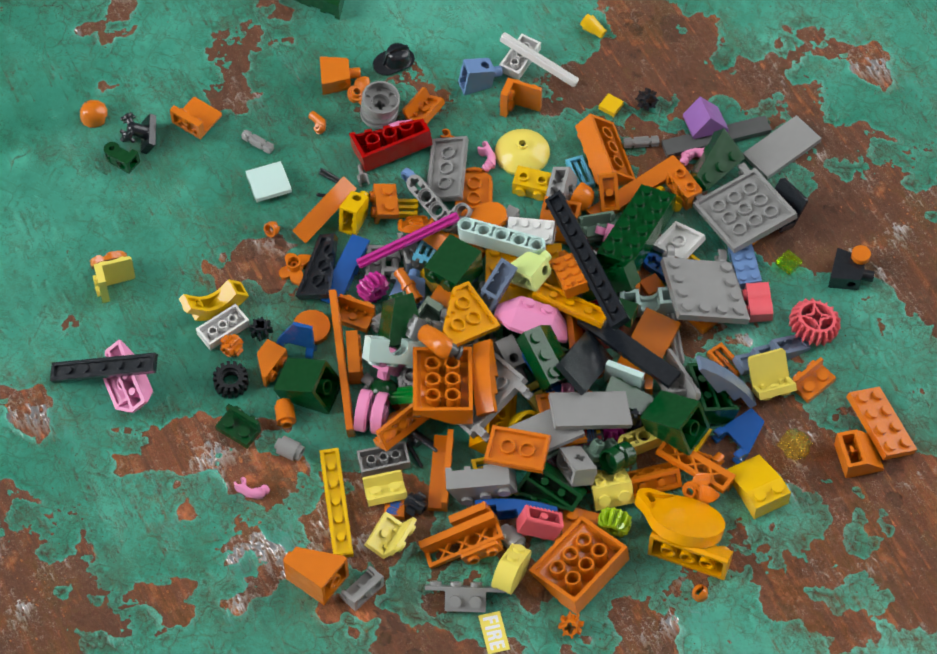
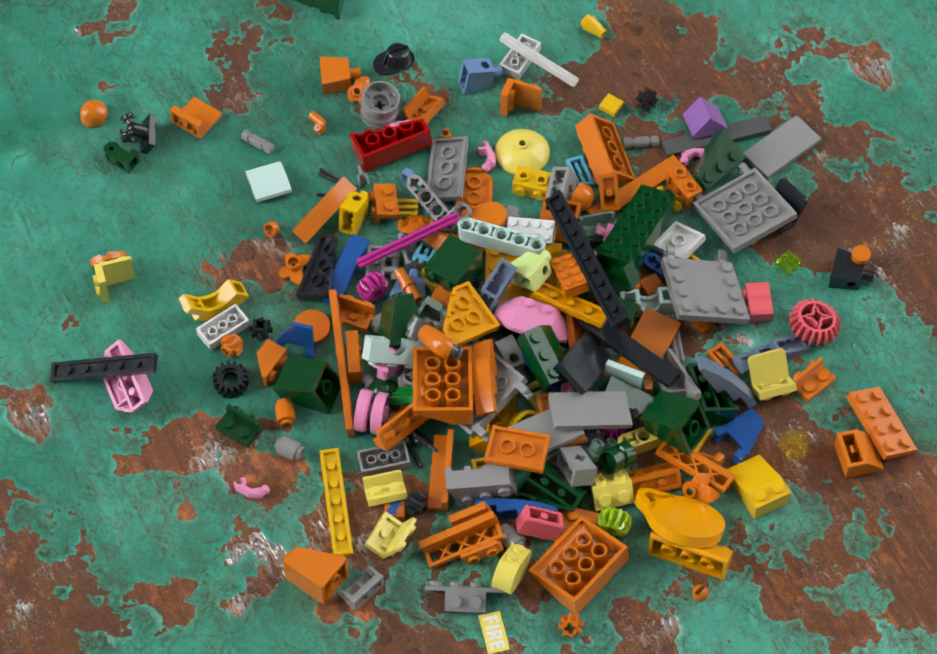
medium blue piece [727,244,762,290] -> none

